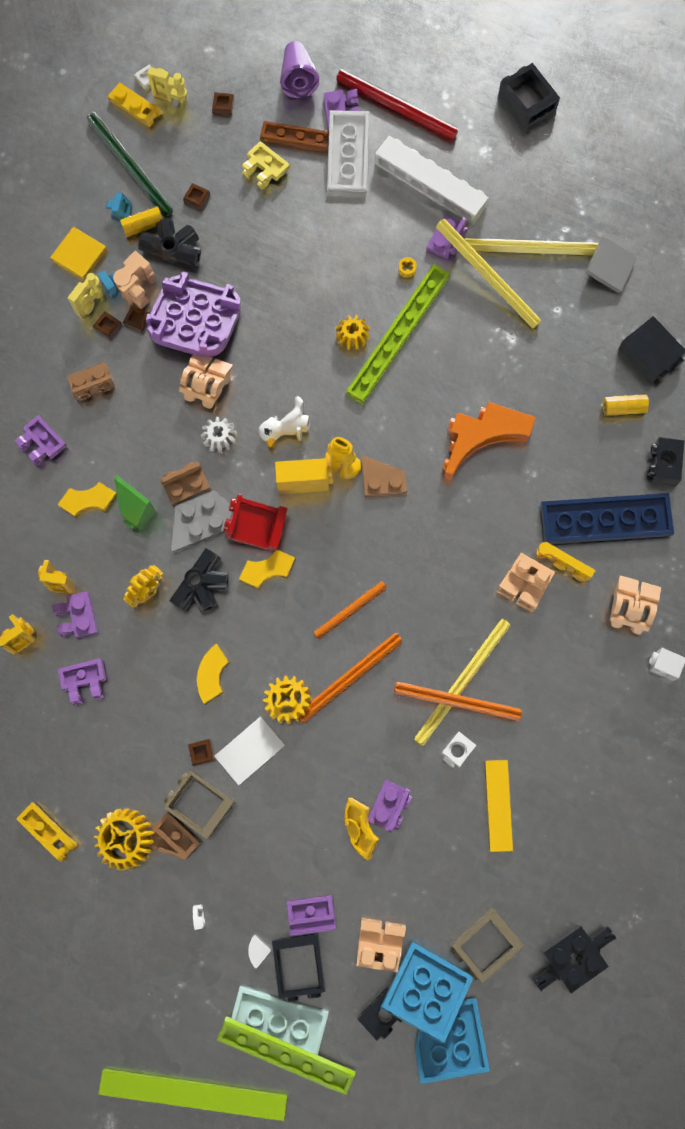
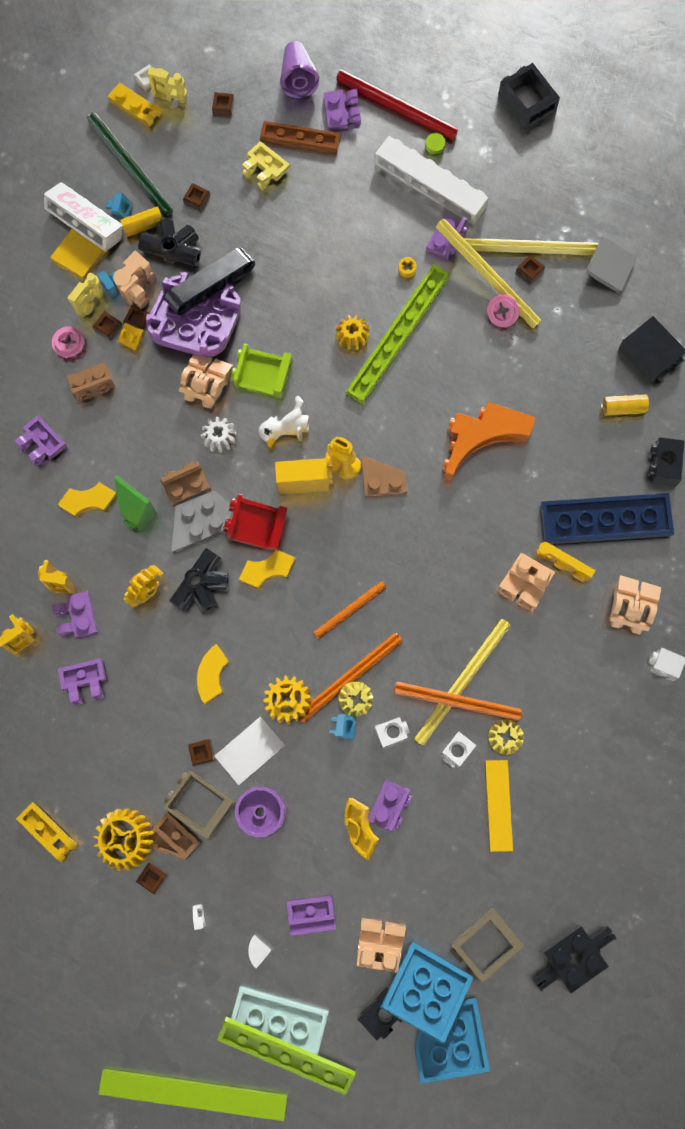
black window [272,933,326,1002] -> none
white tile [327,110,370,192] -> none
none -> white brick [44,182,122,252]
none -> bright pink gear [52,326,85,358]
none -> yellow tile [117,323,146,350]
none -> reddish brown tile [136,862,168,895]
none -> beam [164,247,255,315]
none -> lime panel [231,344,293,399]
none -> medium lavender wheel [235,787,286,837]
none -> dark azure tile [330,714,356,740]
none -> light yellow gear [338,682,374,717]
none -> white brick [375,717,410,749]
none -> lime tile [425,133,445,155]
none -> bright pink gear [487,294,520,327]
none -> light yellow gear [488,720,524,755]
none -> reddish brown tile [516,254,545,283]

